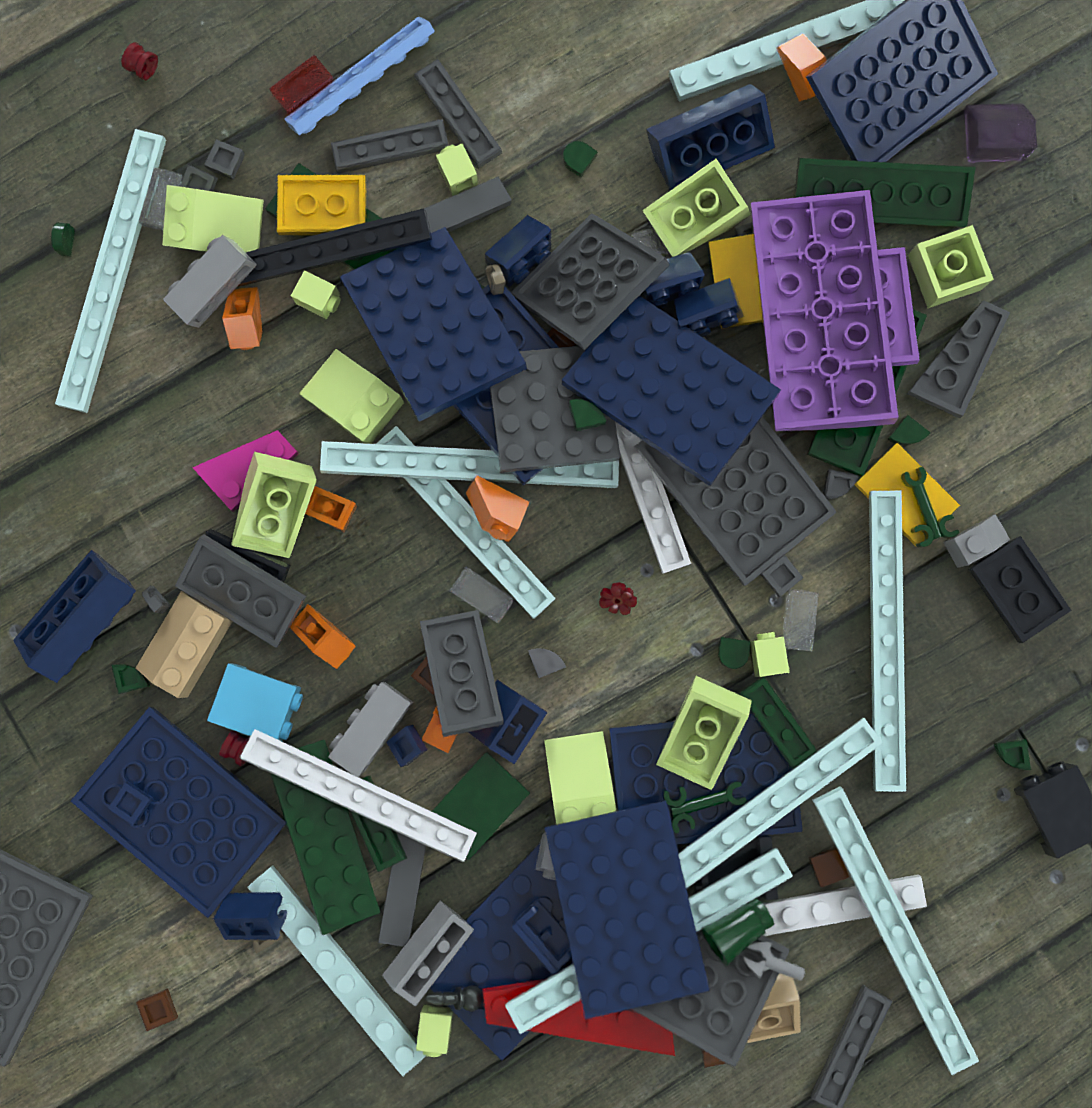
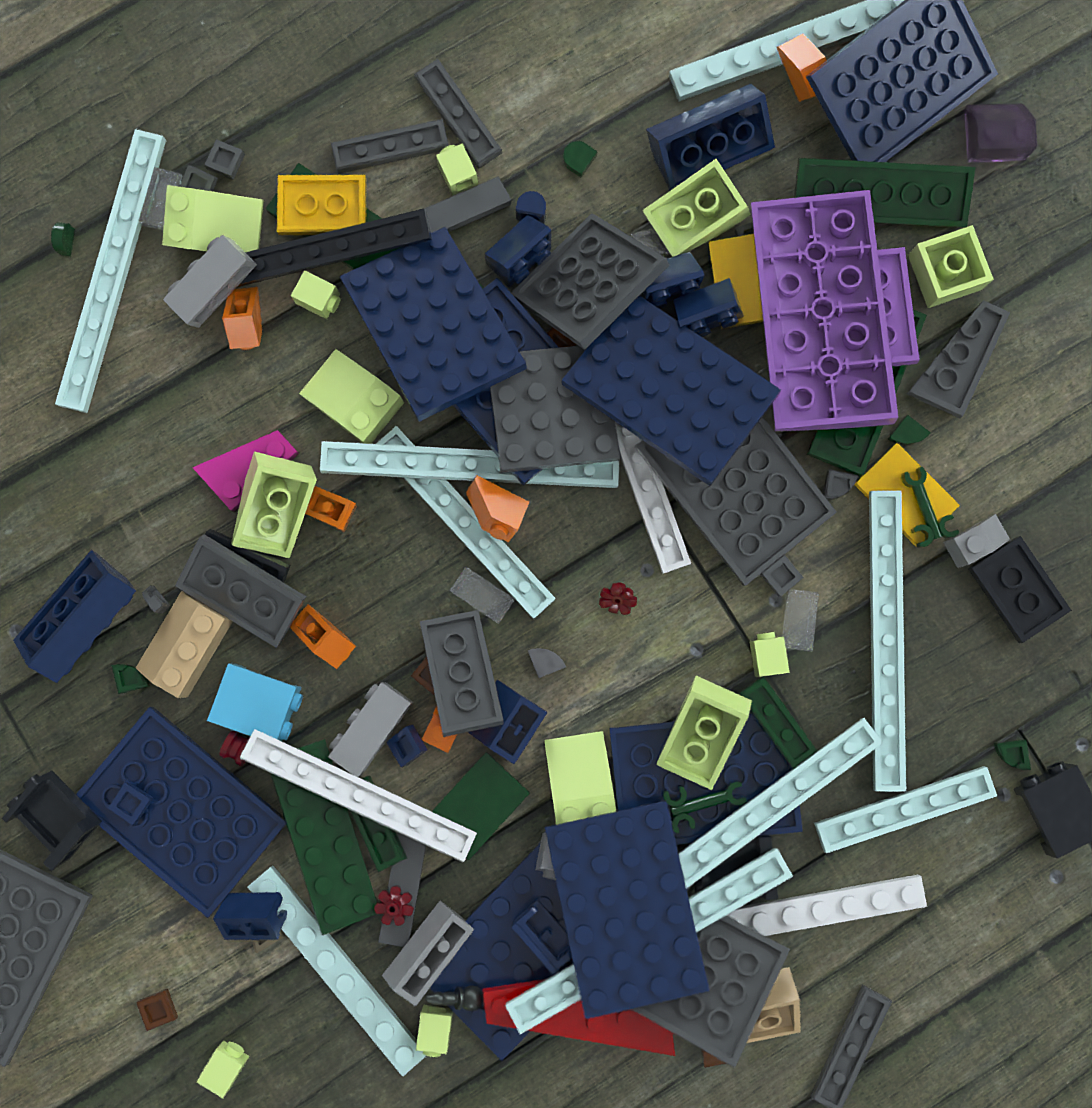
dark red wheel [121,42,158,81] -> none
clear red plate [269,55,334,115] -> none
light blue plate [284,16,435,135] -> none
dark tan tile [484,264,505,296] -> none
dark green tile [568,399,607,431] -> none
dark green plant [701,899,774,966] -> none
dark green tile [718,637,751,669] -> none
light grey bar [744,942,805,981] -> none
reddish brown tile [808,847,849,888] -> none
light aqua plate [813,786,979,1075] -> none
none -> black panel [2,770,102,871]
none -> yellowish green brick [197,1041,249,1098]
none -> dark red plant [375,886,414,926]
none -> dark blue brick [516,191,546,224]
none -> light aqua plate [814,766,997,853]

